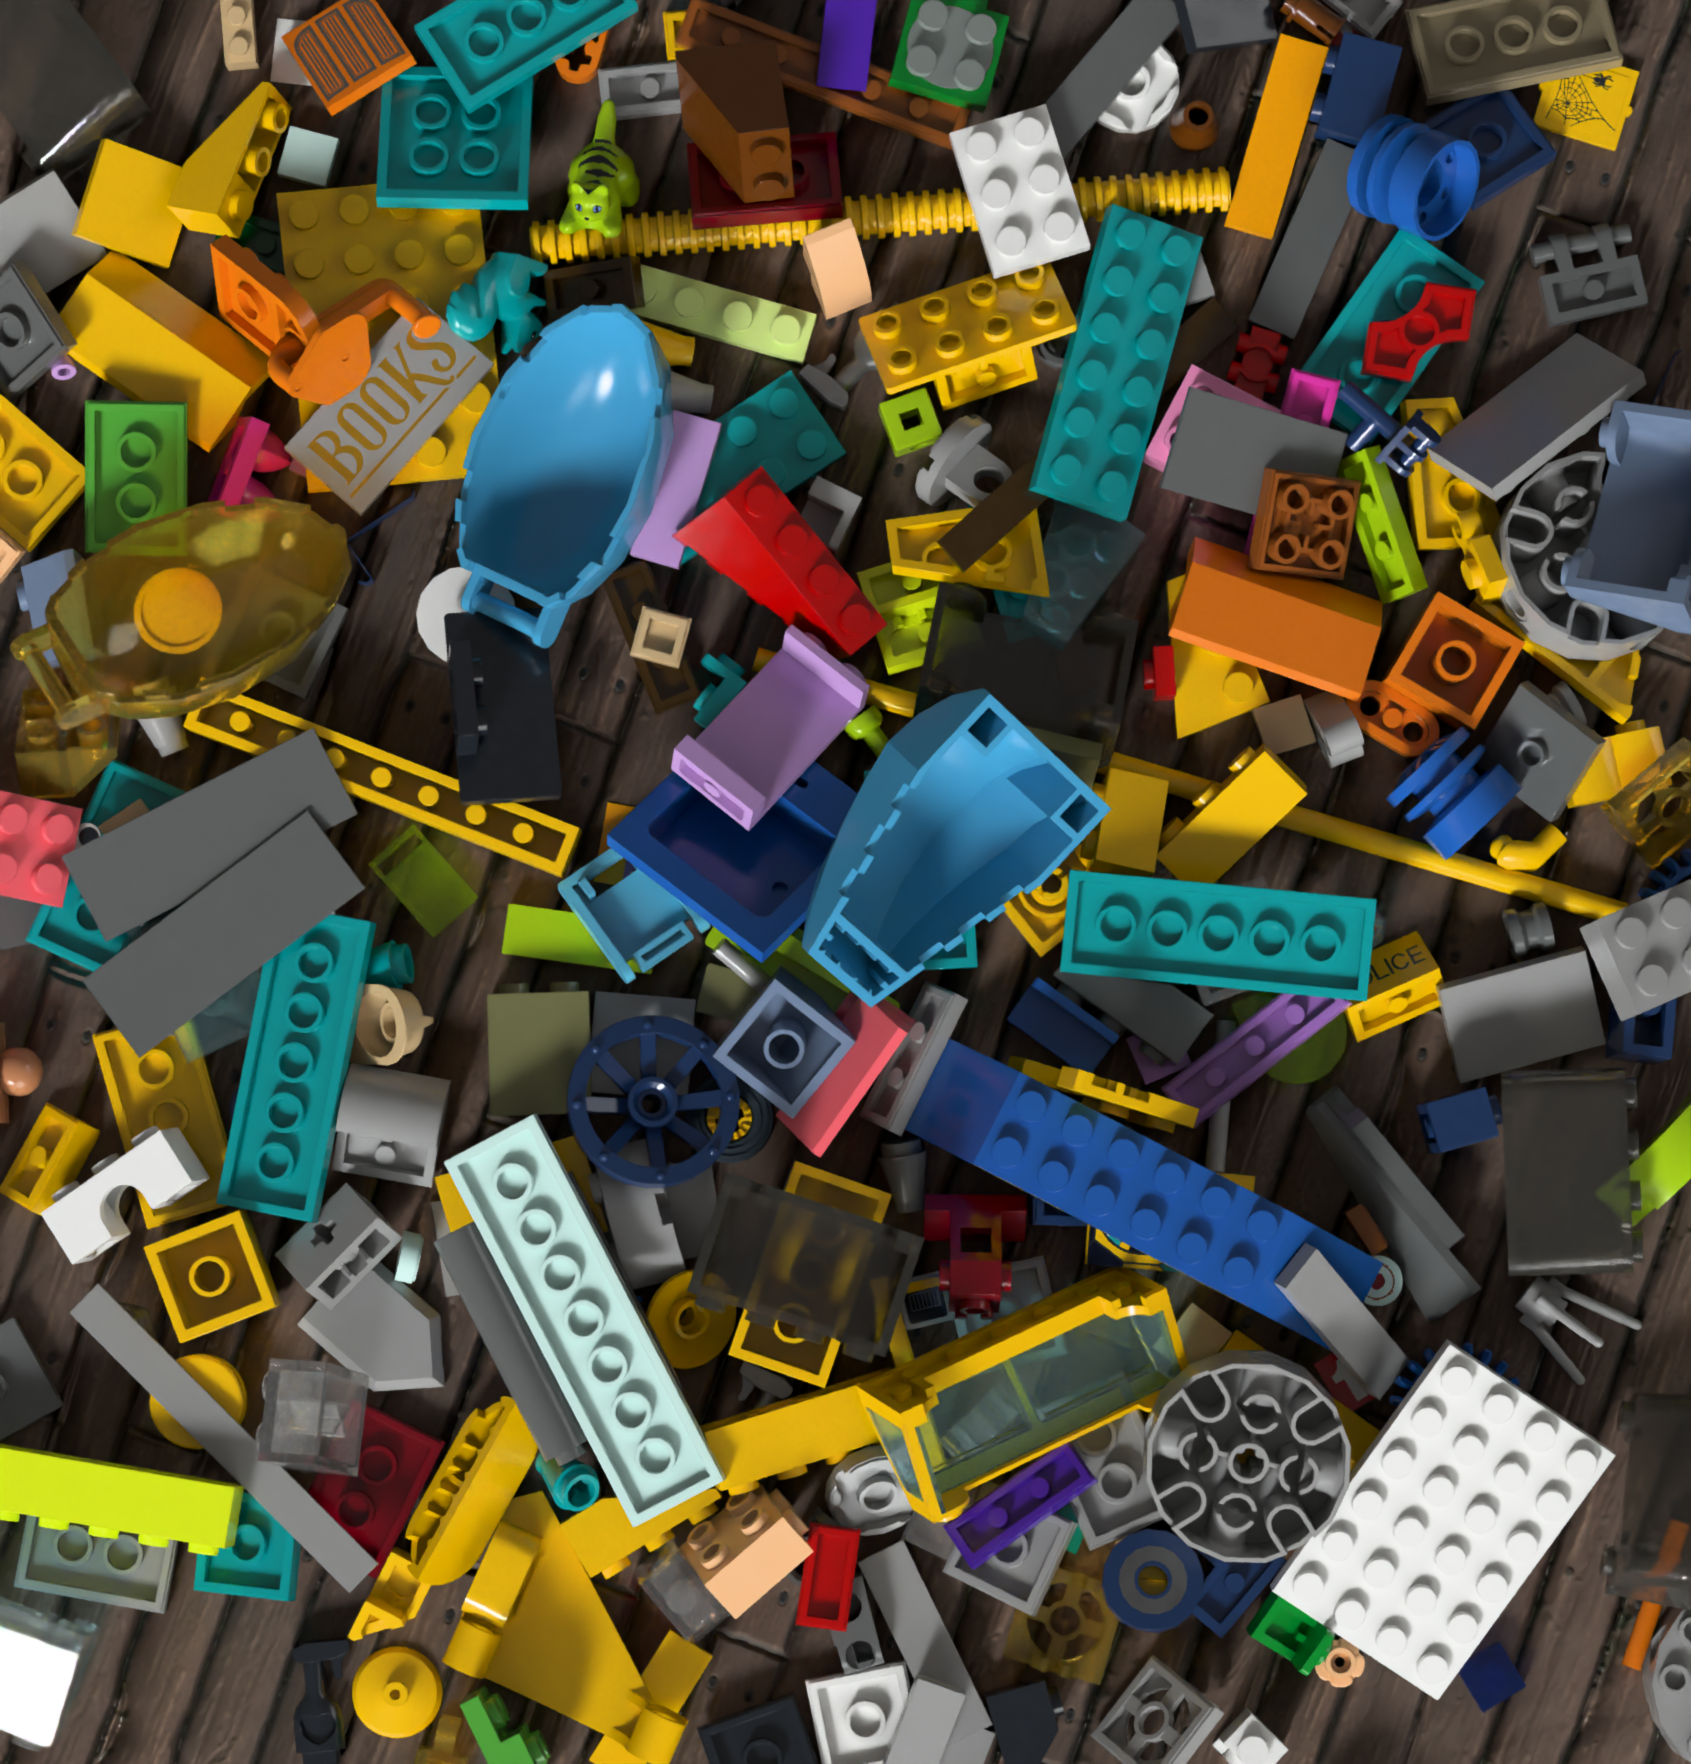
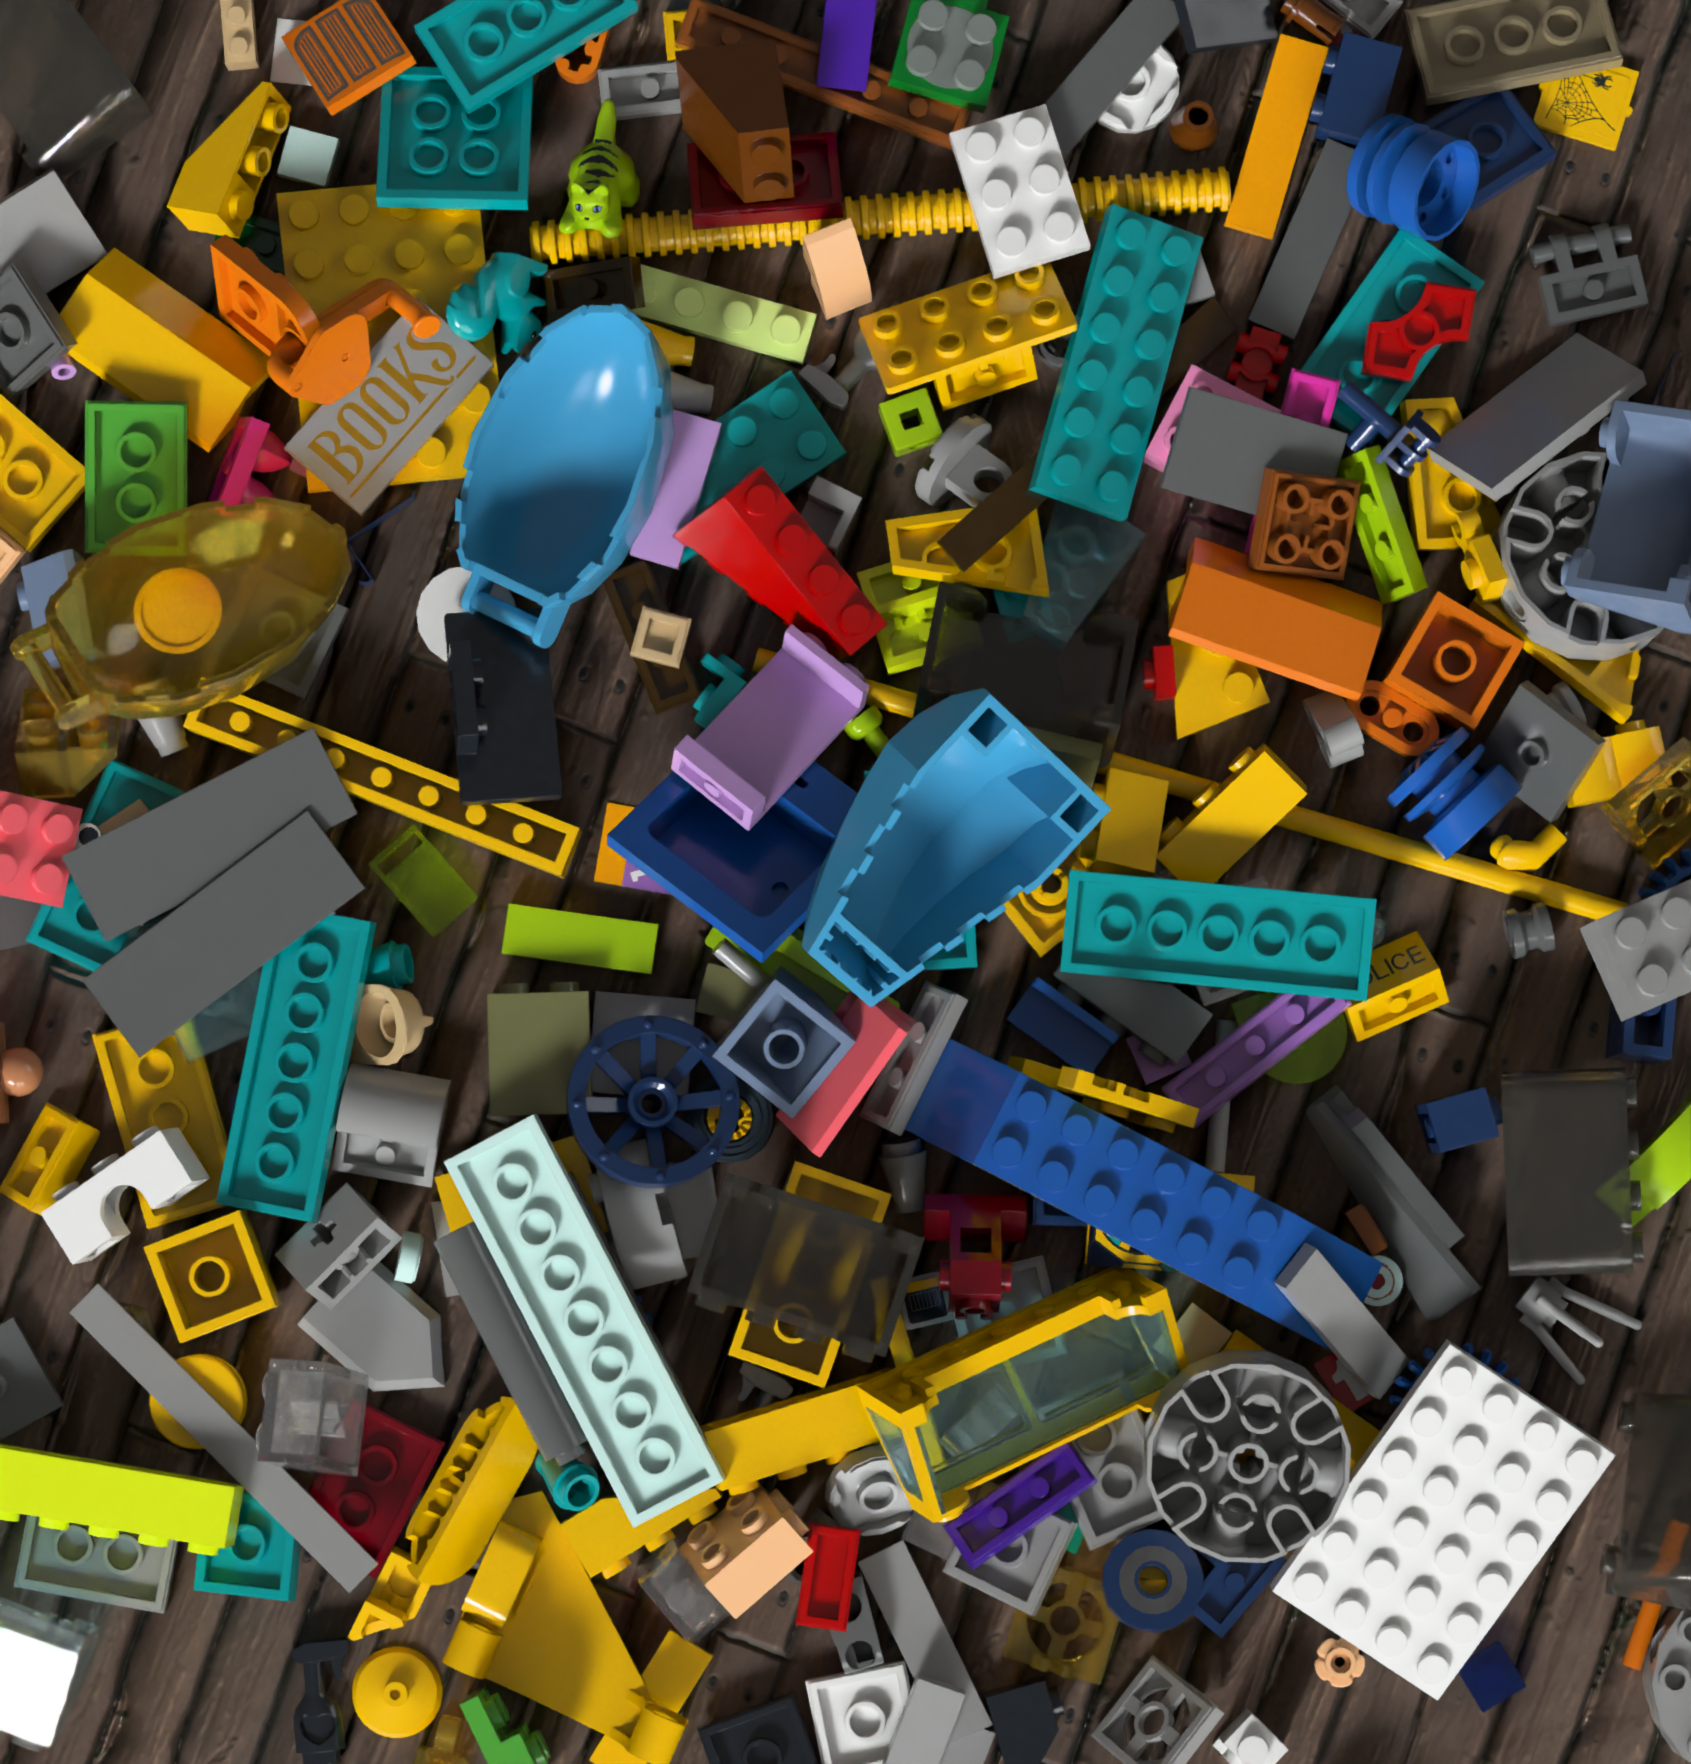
yellow tile [71,138,183,269] -> none
medium azure container [558,848,710,984] -> none
yellow dish [646,1269,736,1369] -> none
green bracket [1246,1592,1335,1676] -> none
tan tile [1251,694,1316,755] -> none
light grey tile [1436,946,1606,1084] -> none

